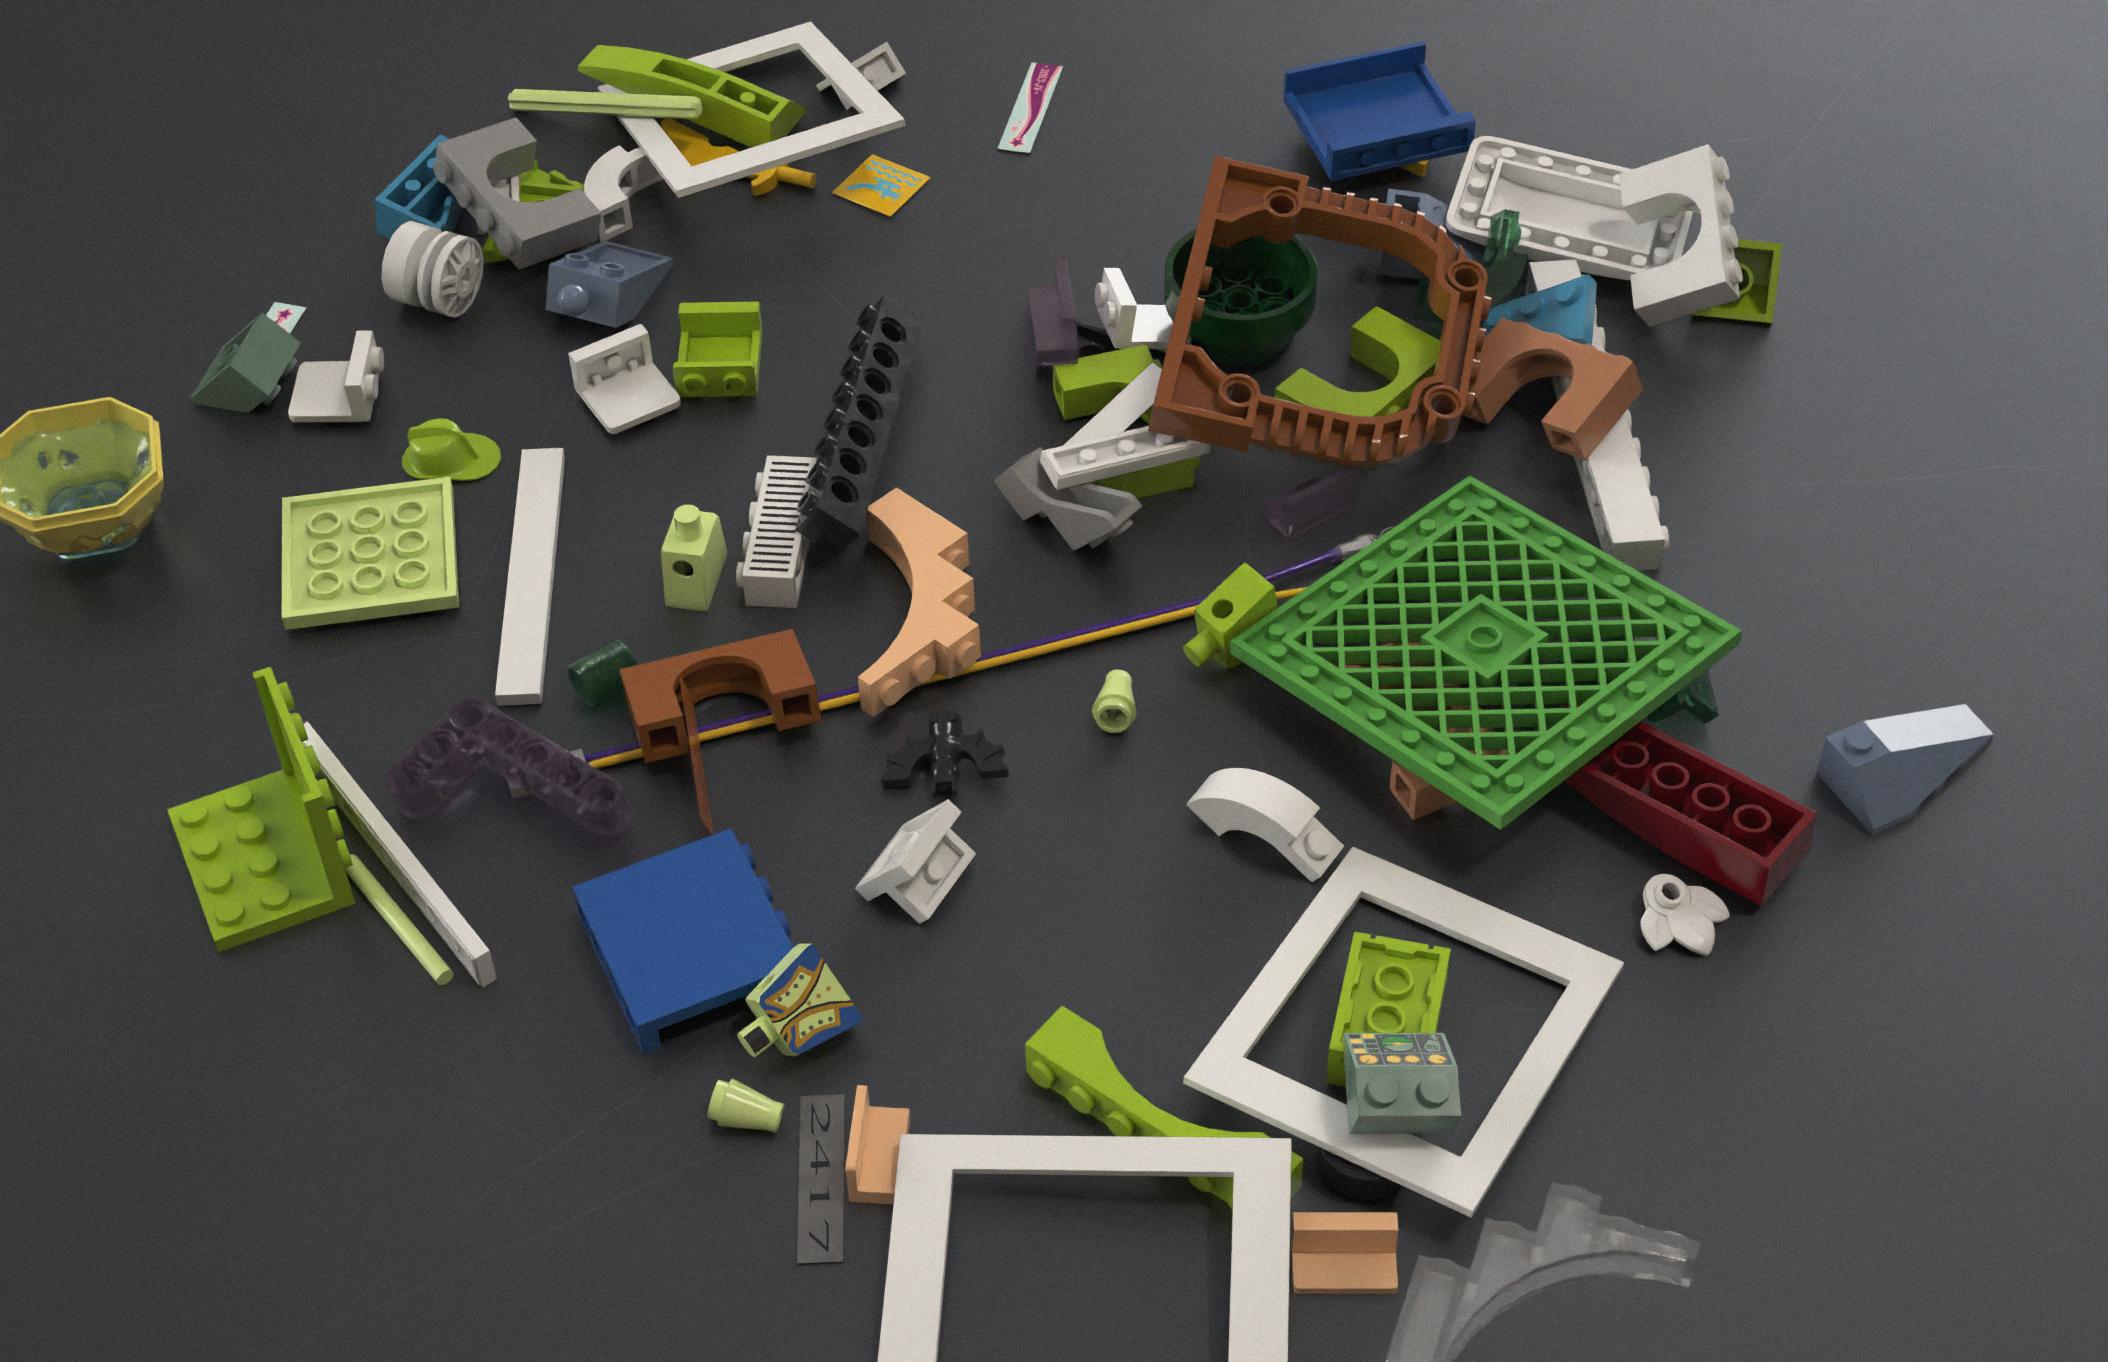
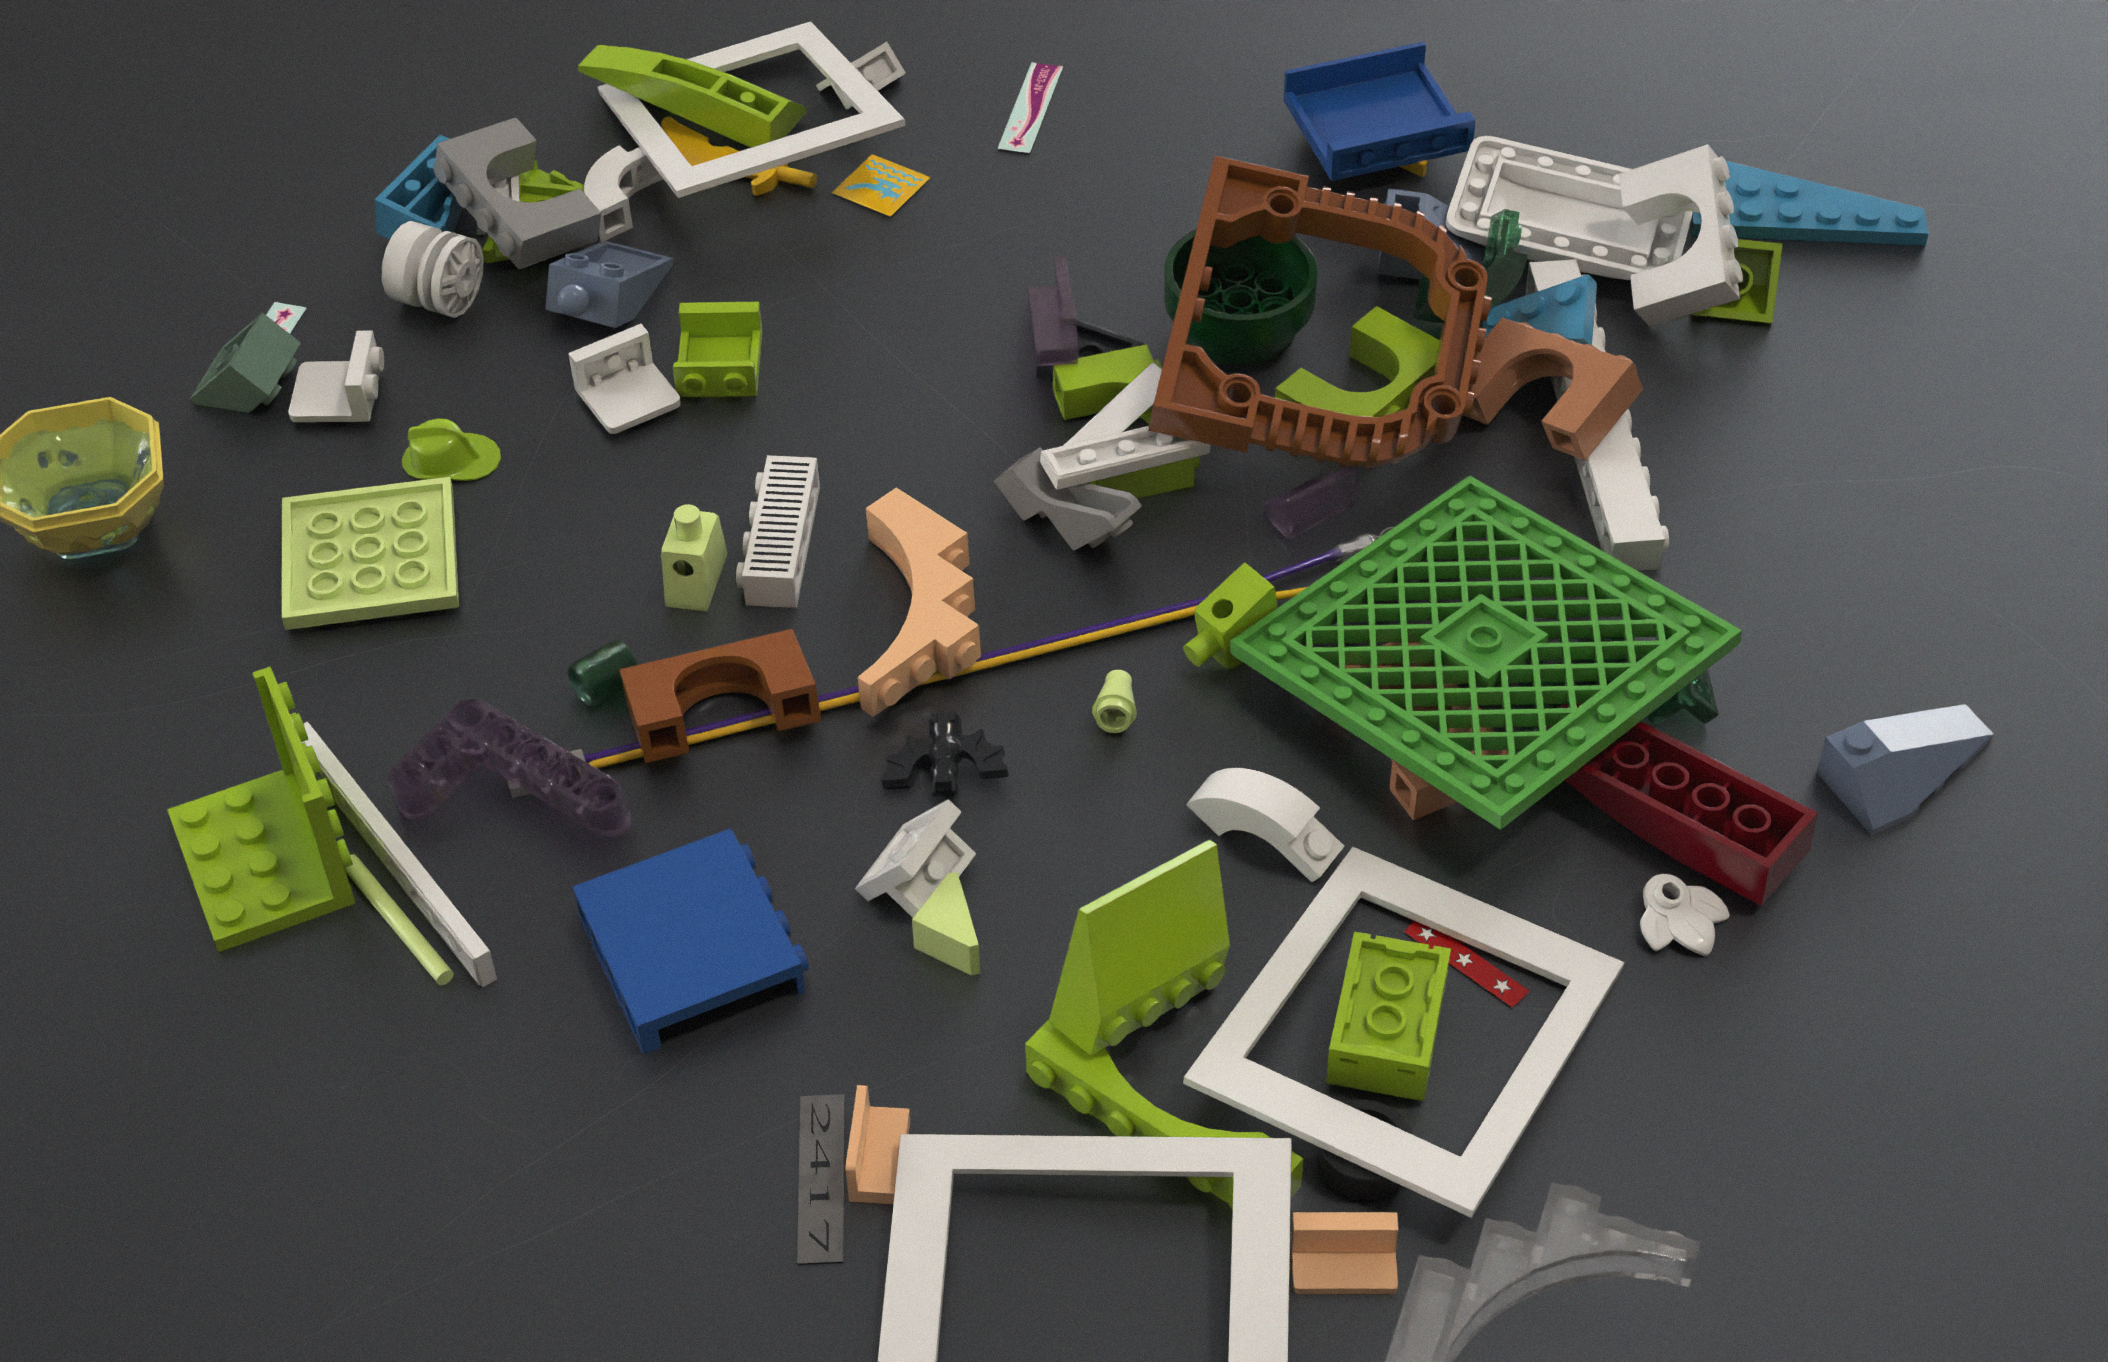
white tile [495,448,565,706] -> none
yellowish green axle [508,89,703,119] -> none
dark orange sticker [679,674,714,835] -> none
yellowish green cone [707,1078,785,1133] -> none
torso [737,943,864,1057] -> none
black brick [795,295,924,557] -> none
white bracket [1095,268,1192,352] -> none
sand green slope [1343,1033,1461,1134] -> none
none -> yellowish green slope [912,871,980,975]
none -> lime slope [1048,839,1230,1056]
none -> red sticker [1403,921,1530,1008]
none -> dark azure wing [1690,161,1929,246]

